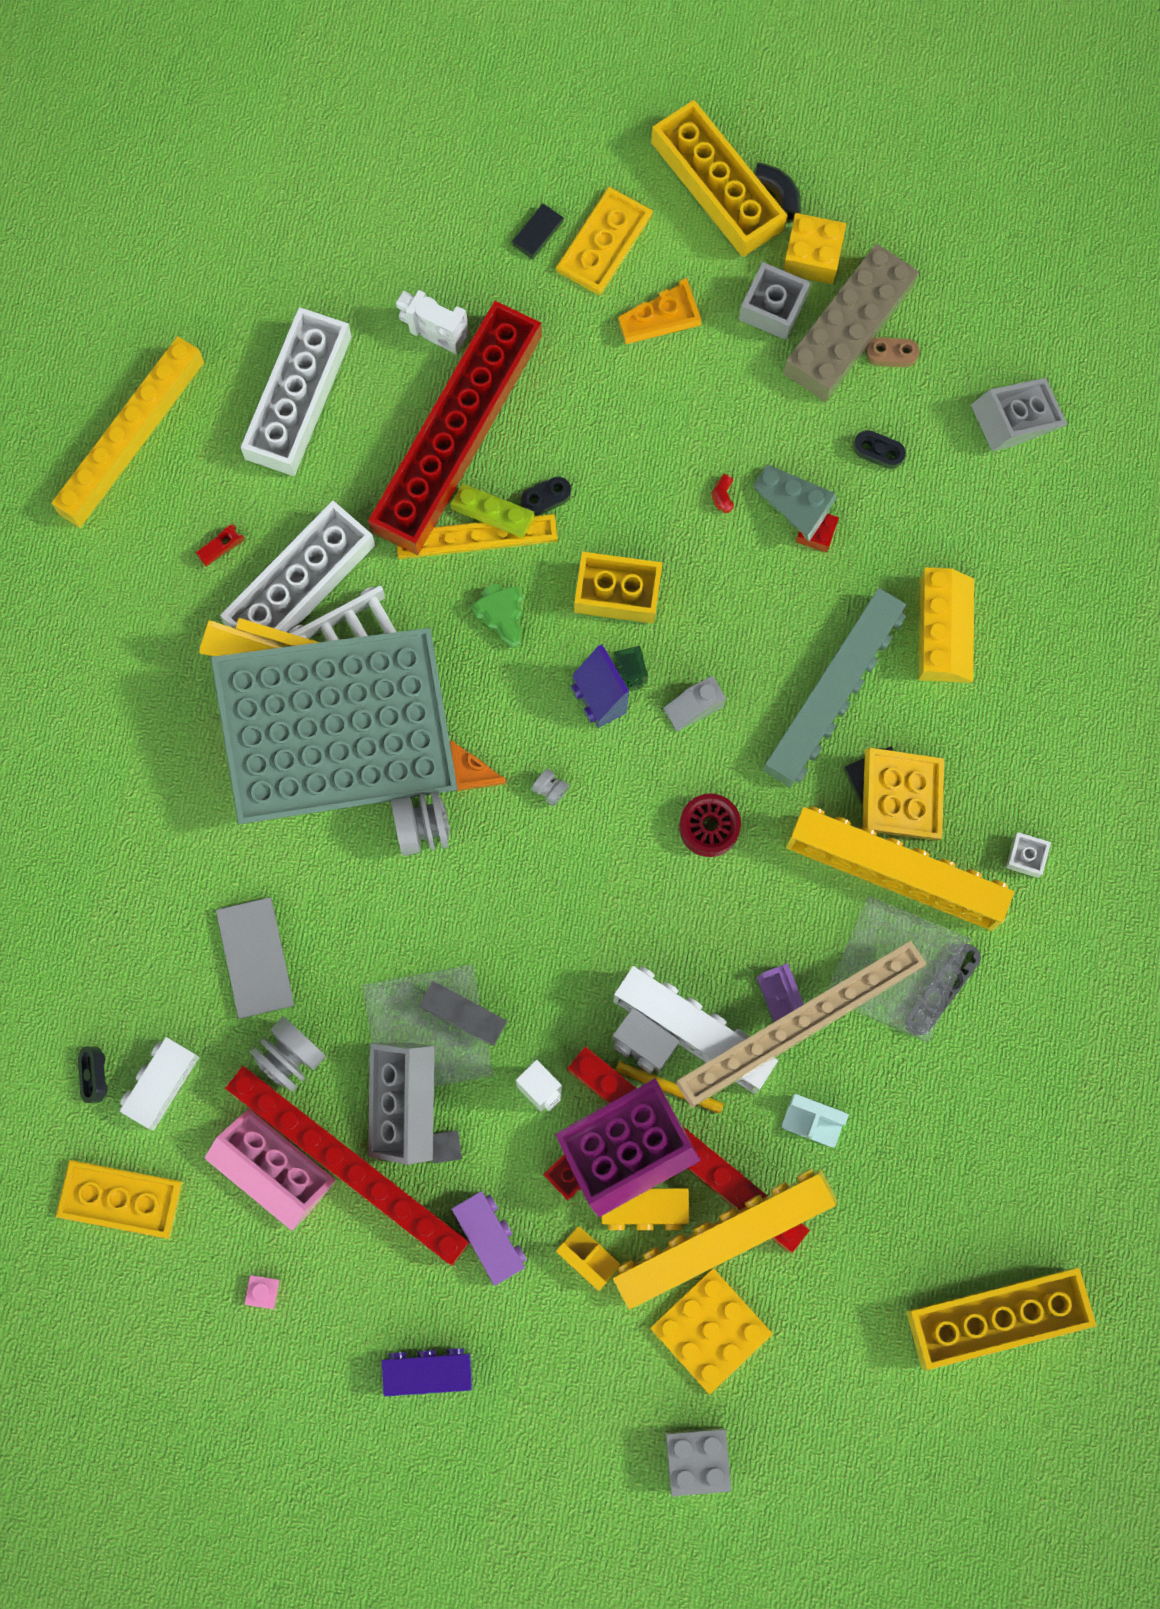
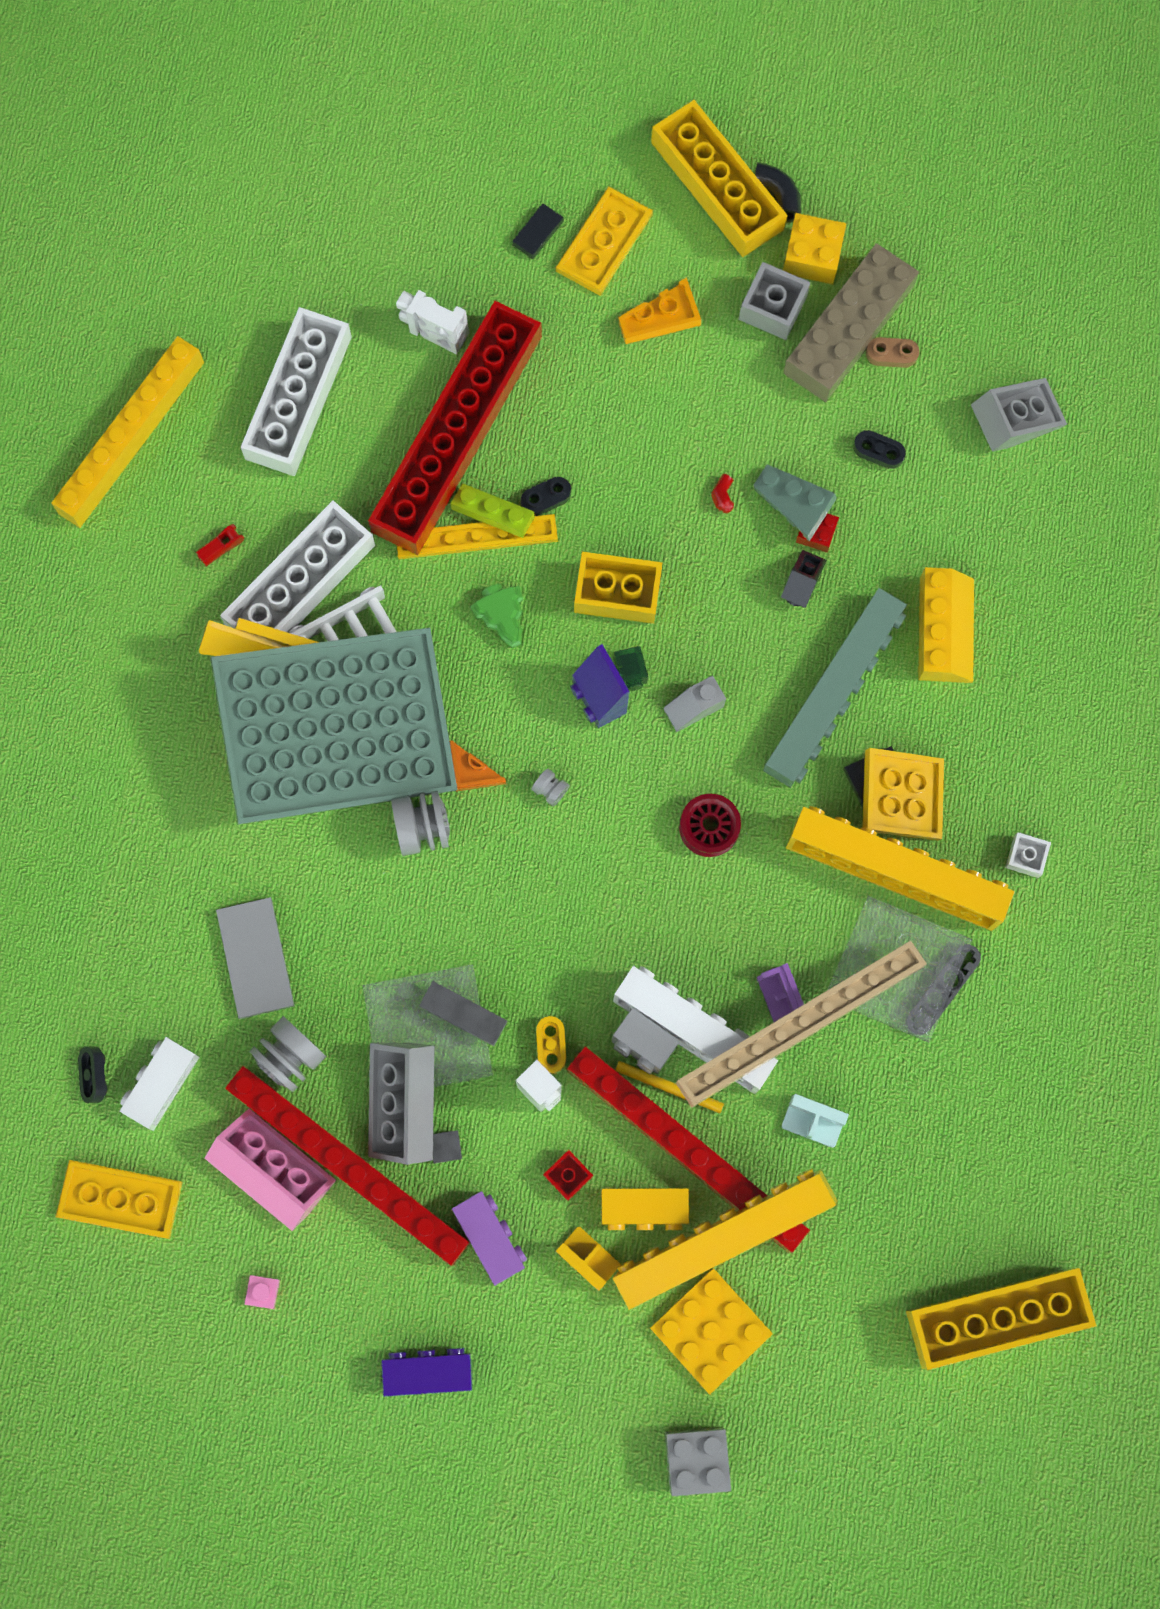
magenta slope [555,1078,701,1217] -> none
none -> yellow plate [536,1016,566,1074]
none -> black slope [781,550,827,608]

